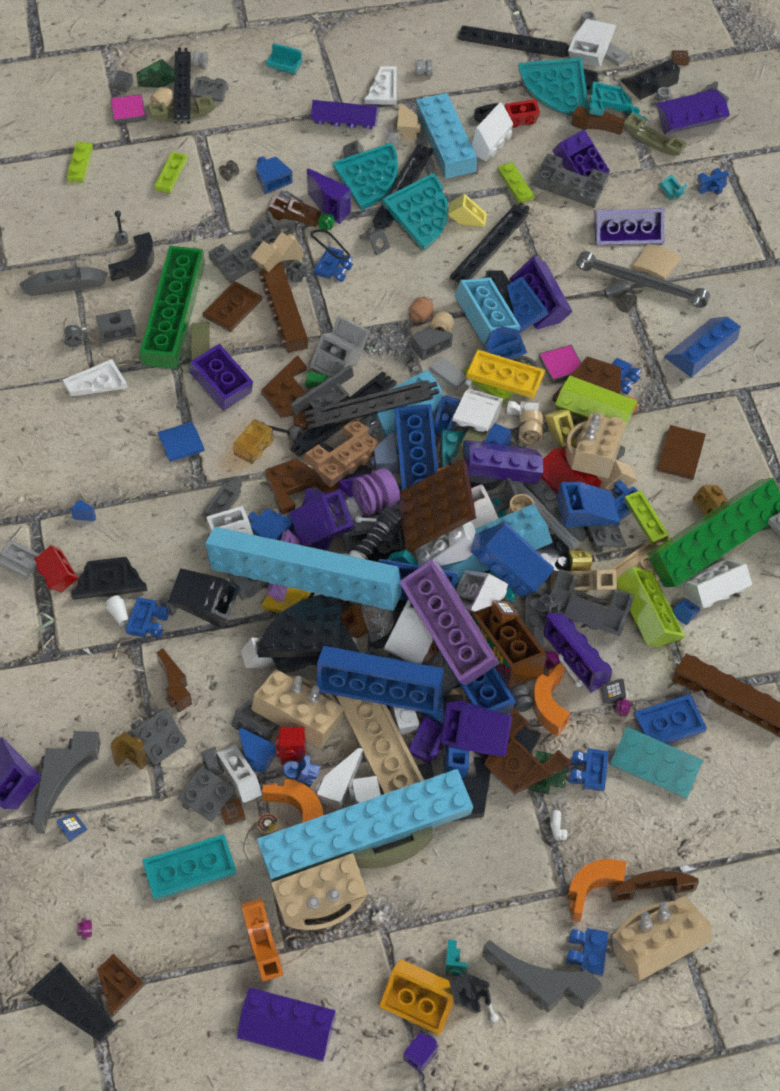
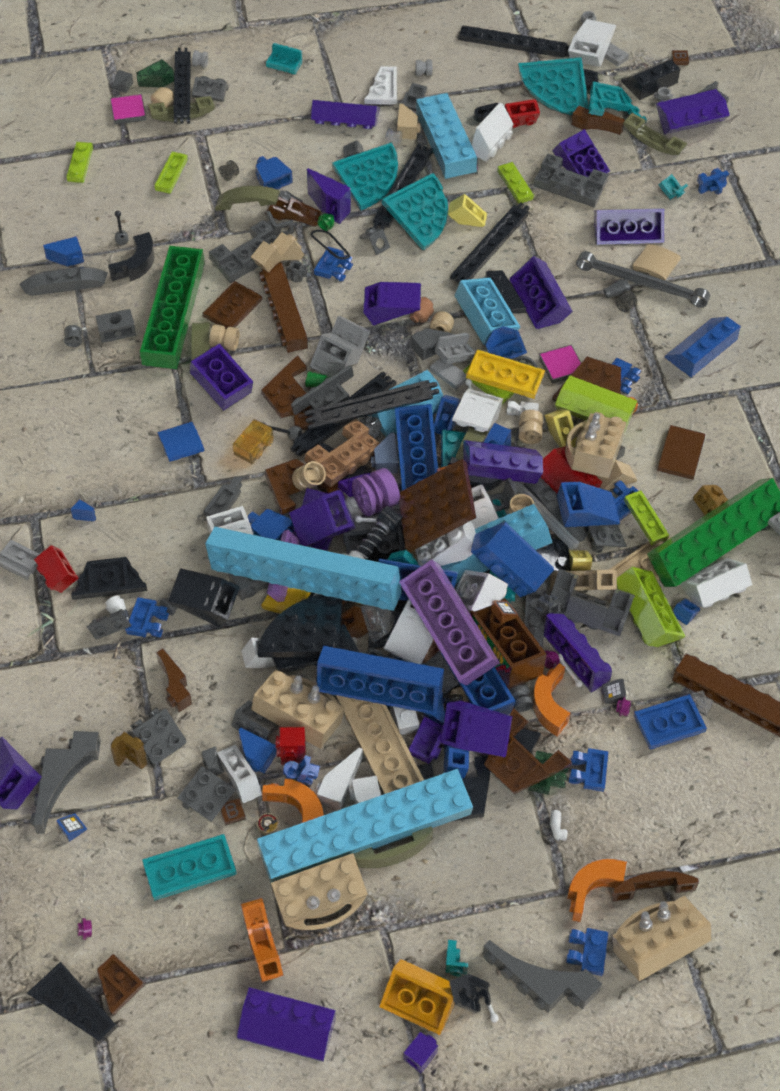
white wing [63,359,128,397] -> none
blue wing [507,277,549,333] -> none
teal plate [610,727,704,799] -> none
none -> blue slope [43,236,84,267]
none -> dark grey hinge [87,609,131,640]
none -> tan wheel [209,324,240,351]
none -> olive slope [215,186,280,211]
none -> tan wheel [292,461,326,491]
none -> dark purple slope [363,282,421,326]
none -> dark grey slope [401,83,427,111]
none -> light grey bracket [435,333,476,364]

